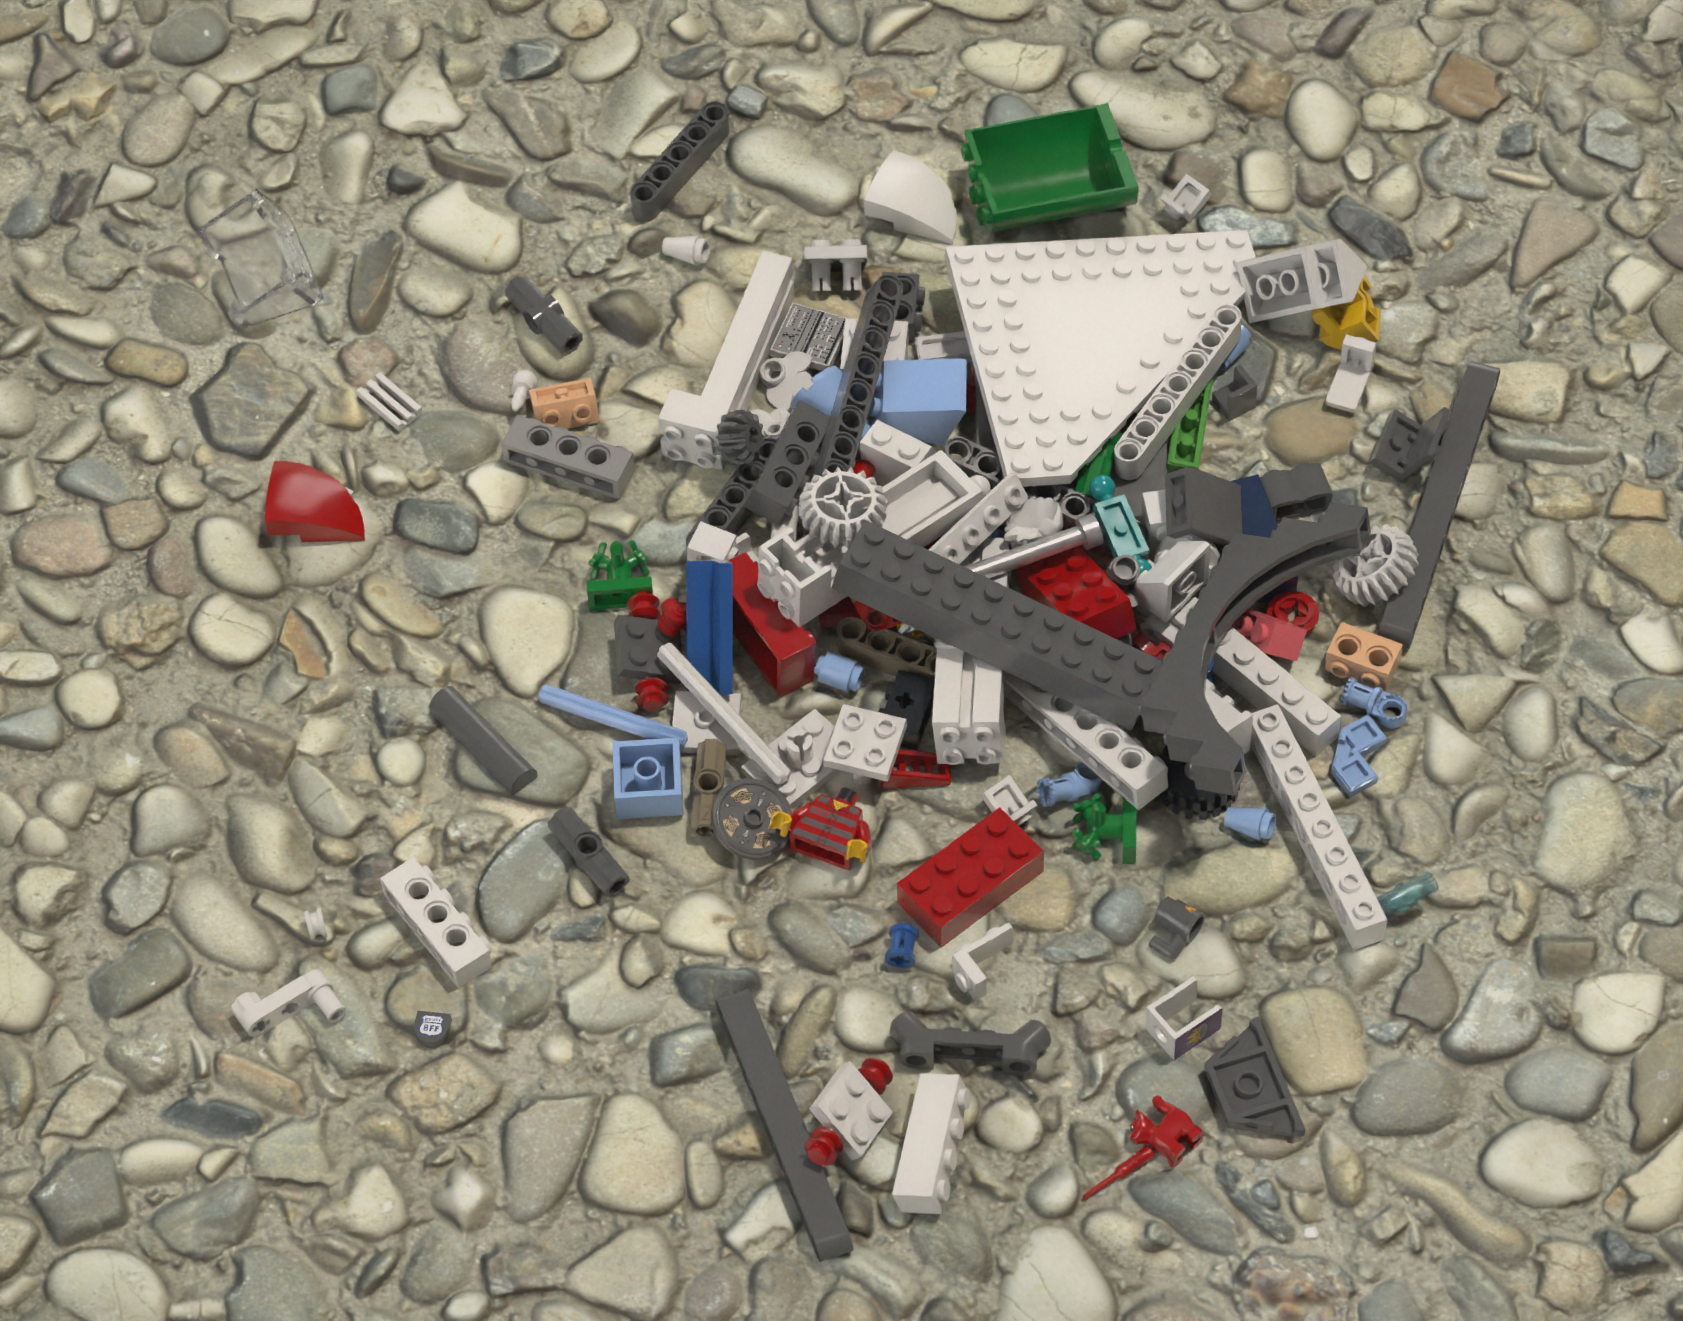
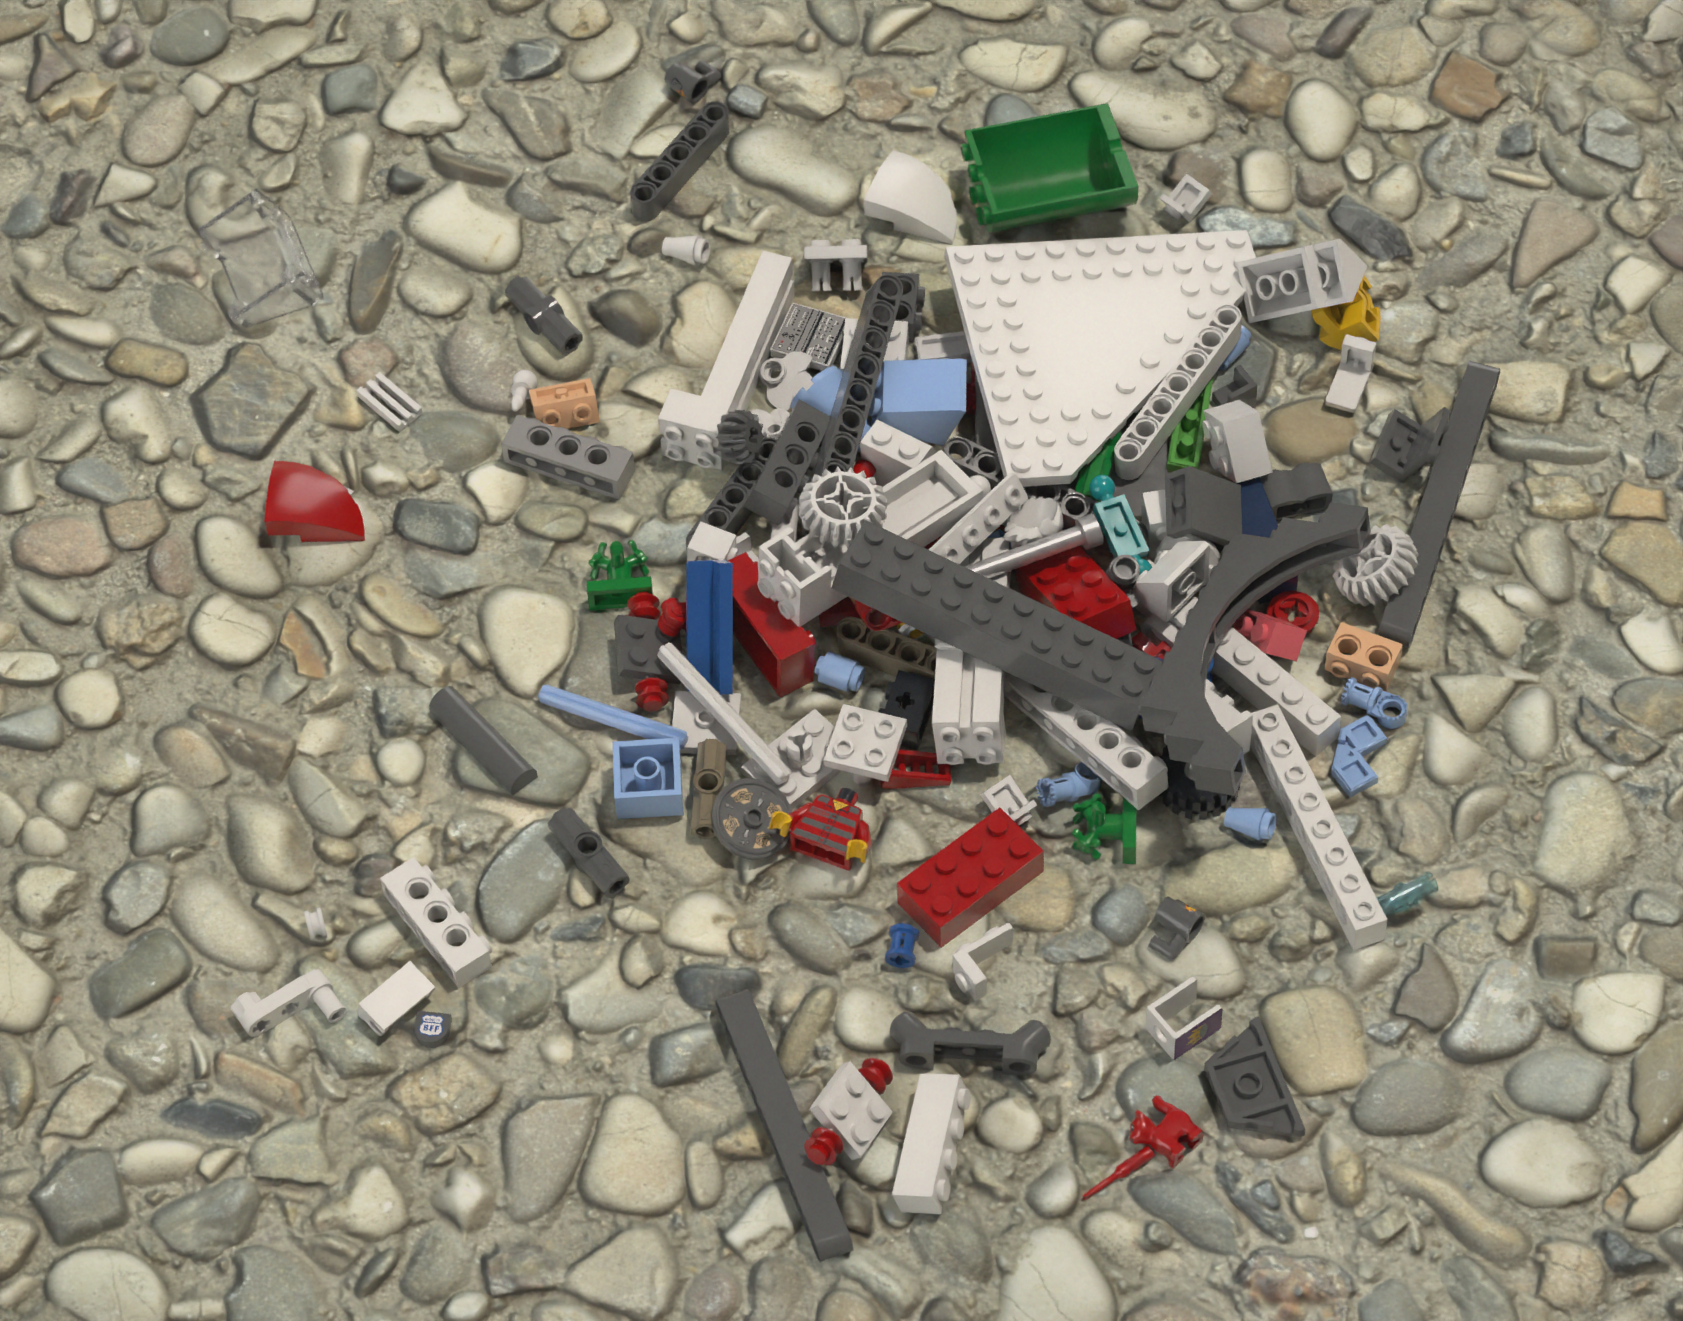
none -> white hinge [358,961,435,1036]
none -> dark grey piece [664,60,721,103]
none -> white piece [1202,400,1272,483]

